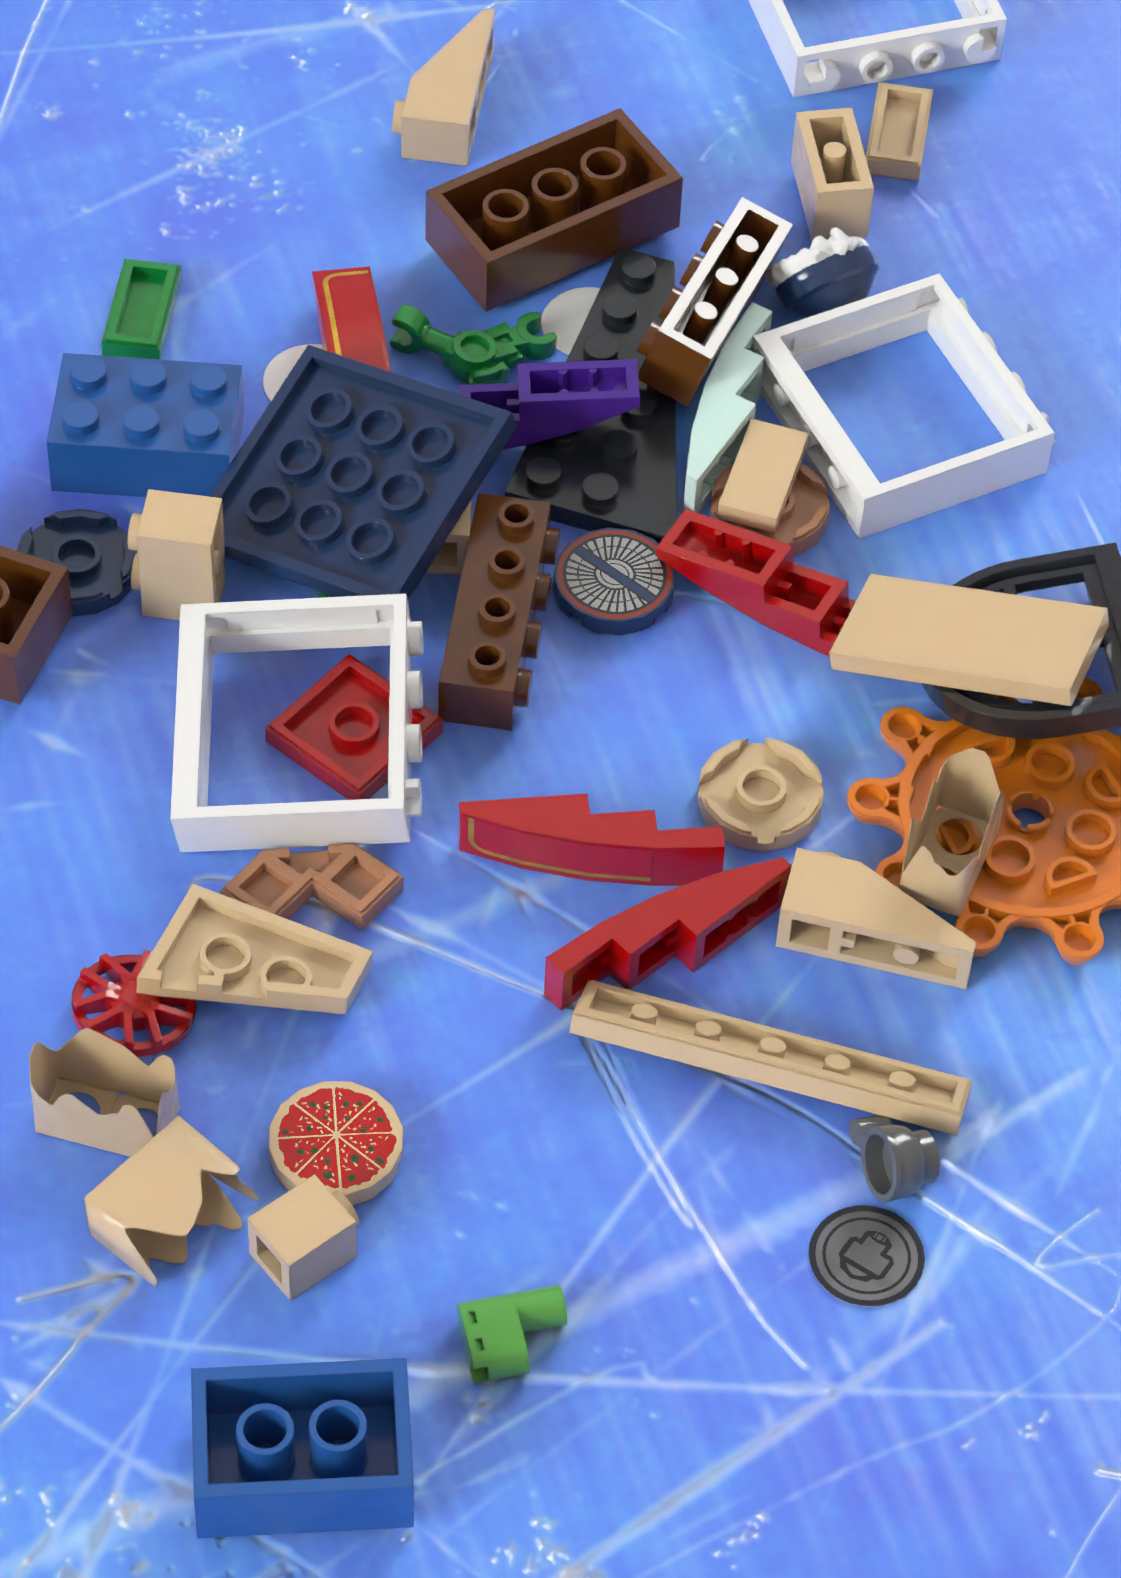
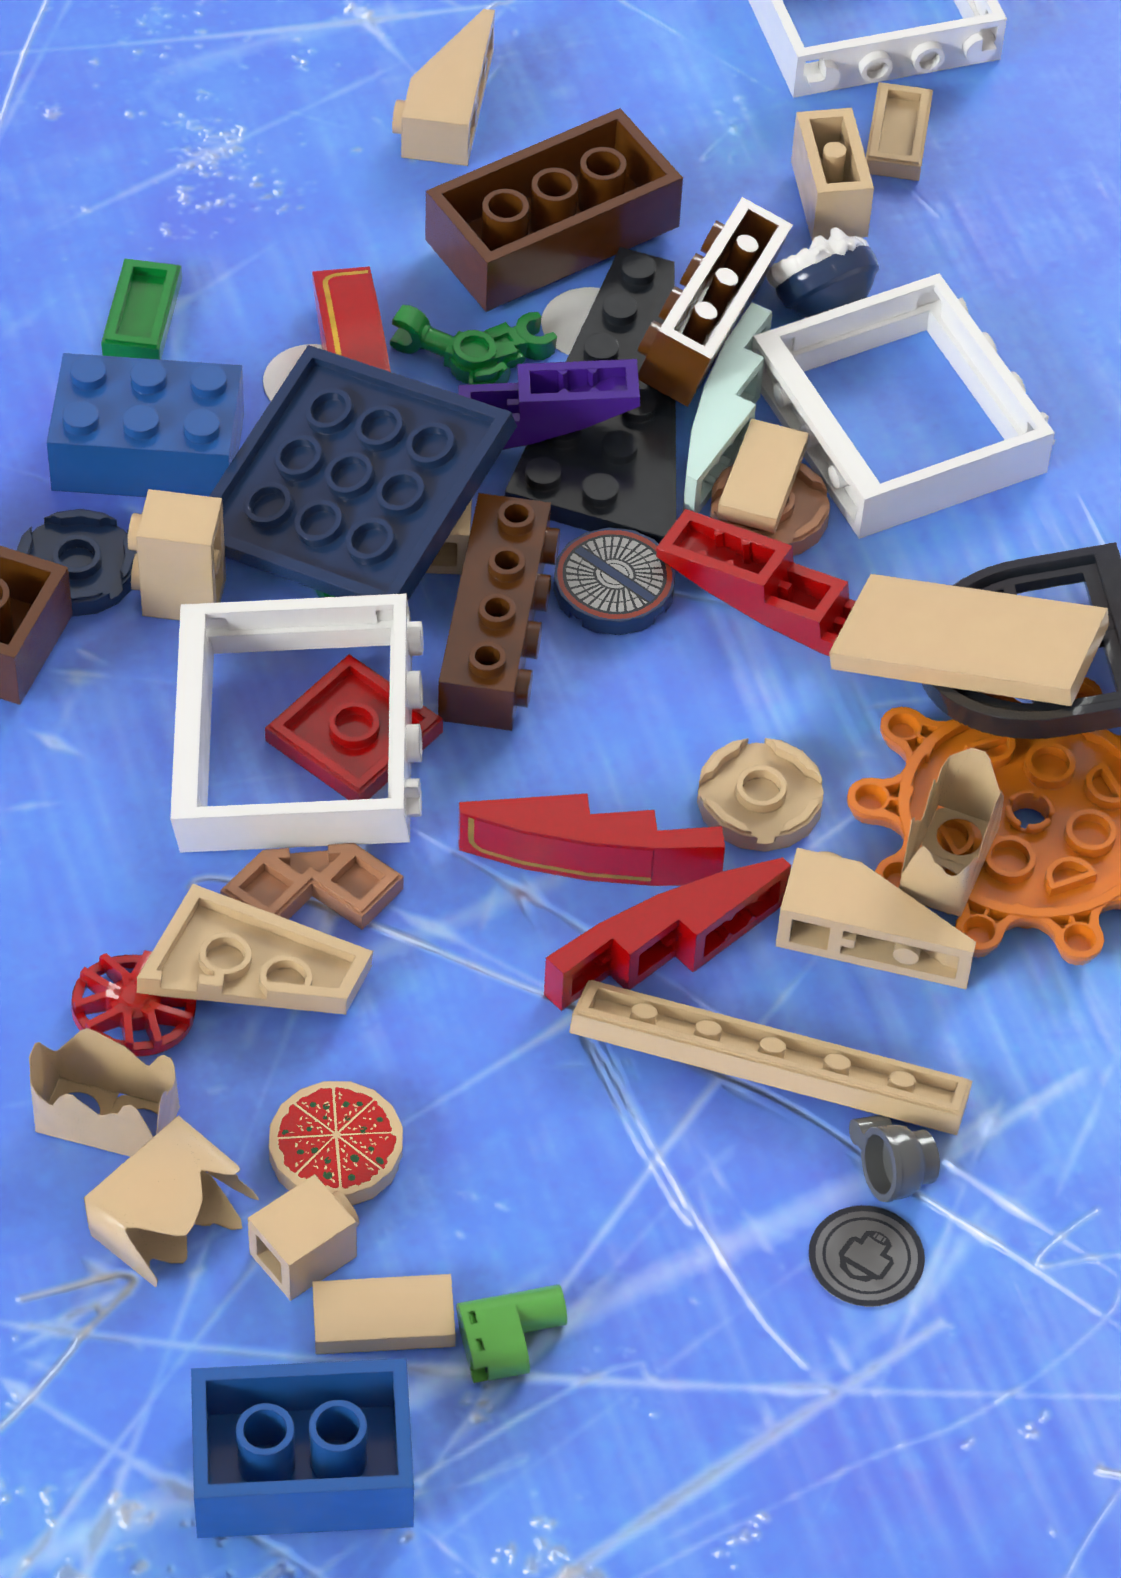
none -> tan tile [312,1274,456,1355]

